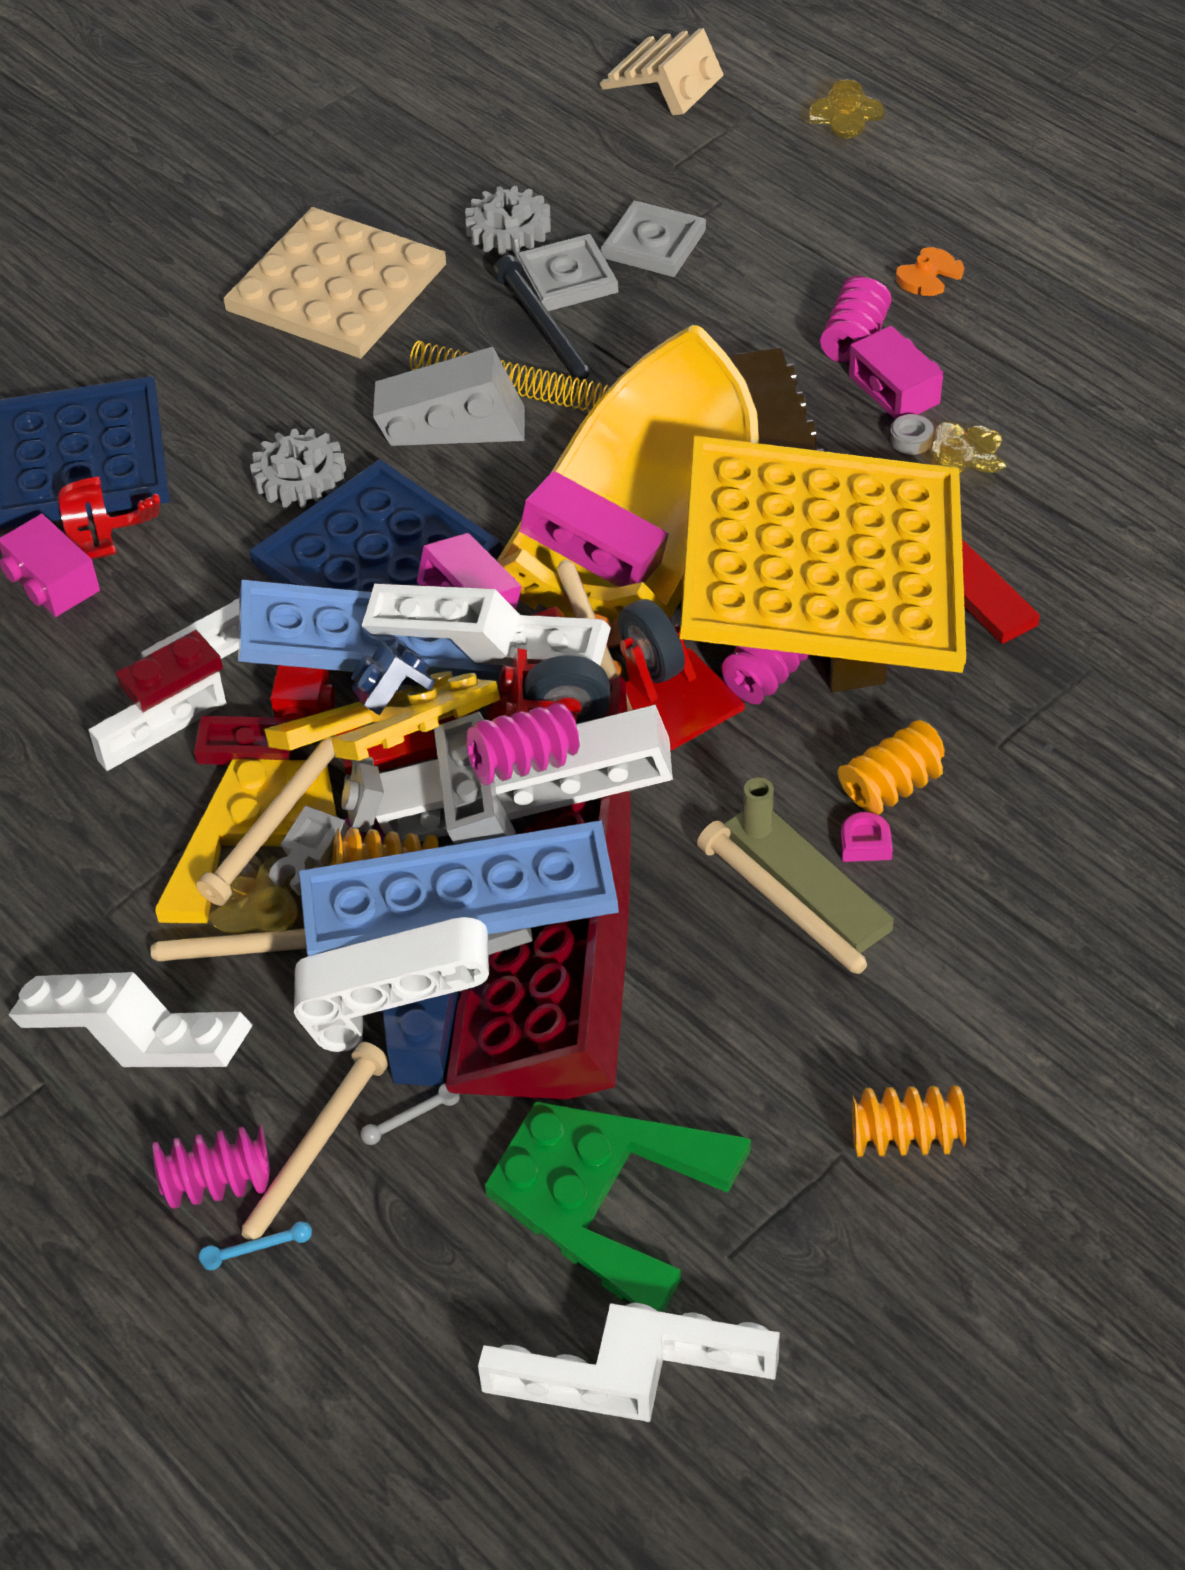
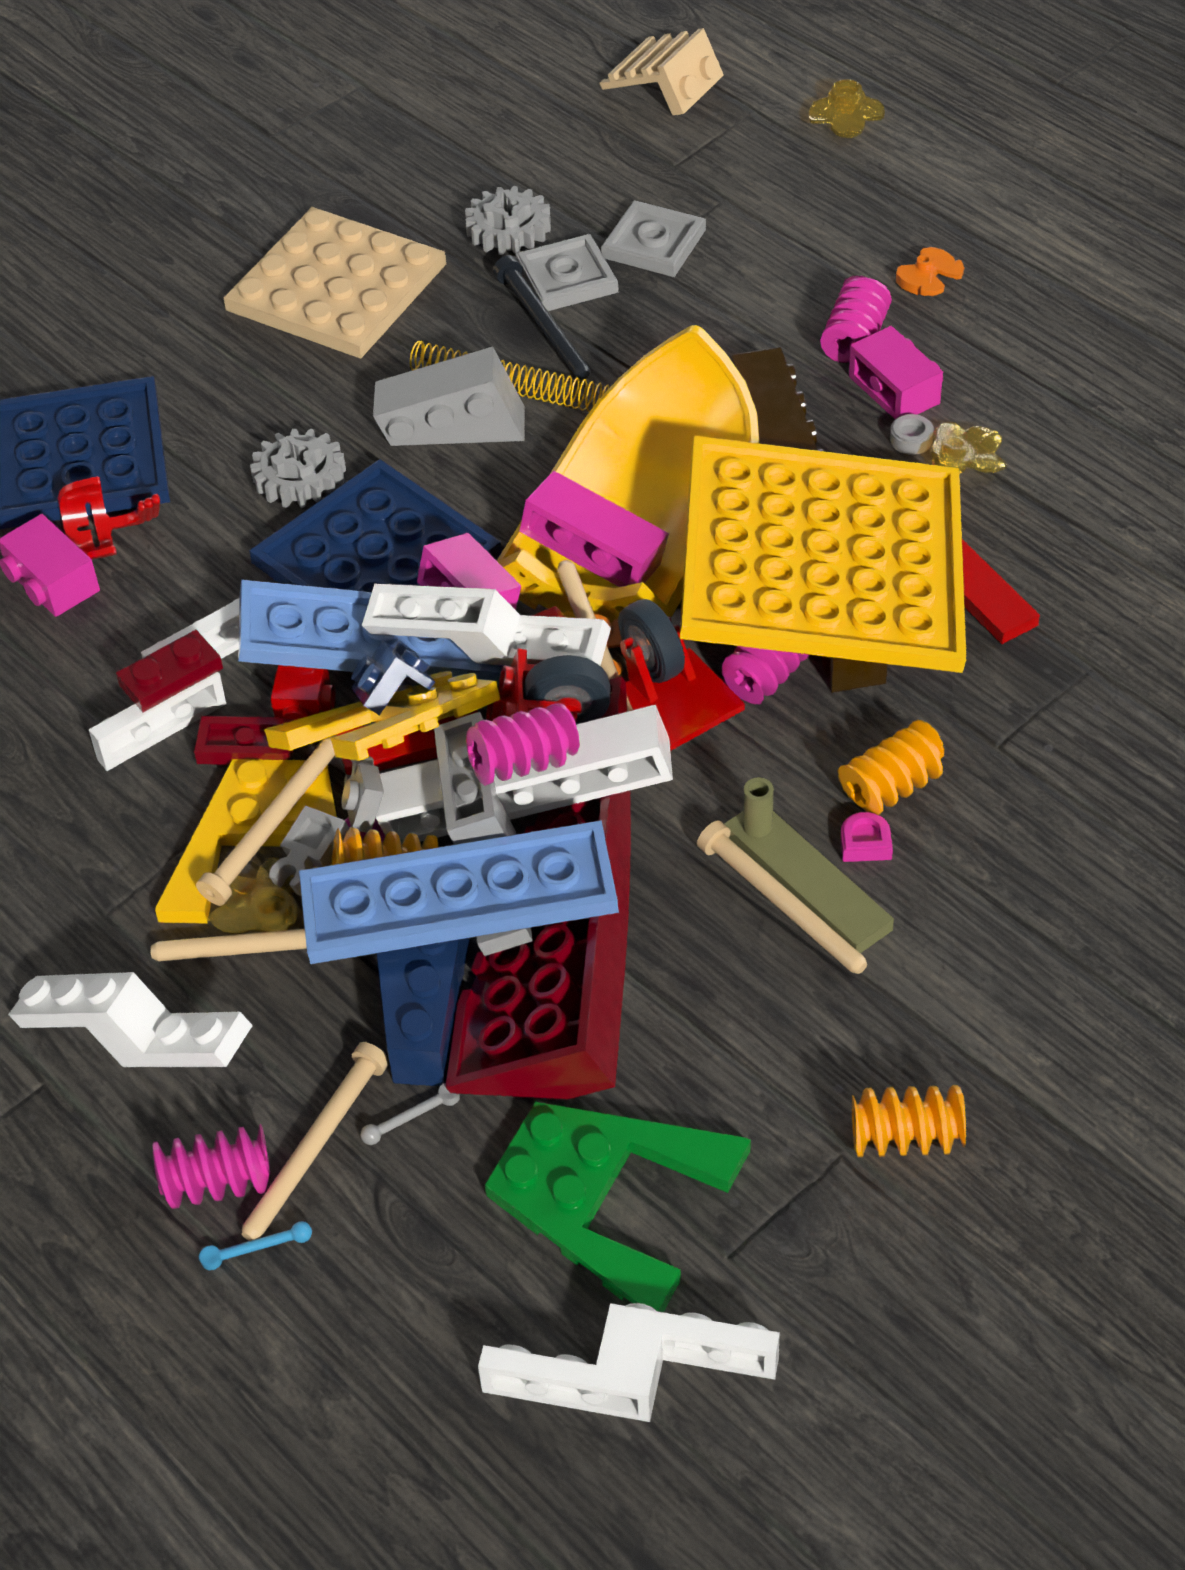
white beam [294,917,489,1052] -> none

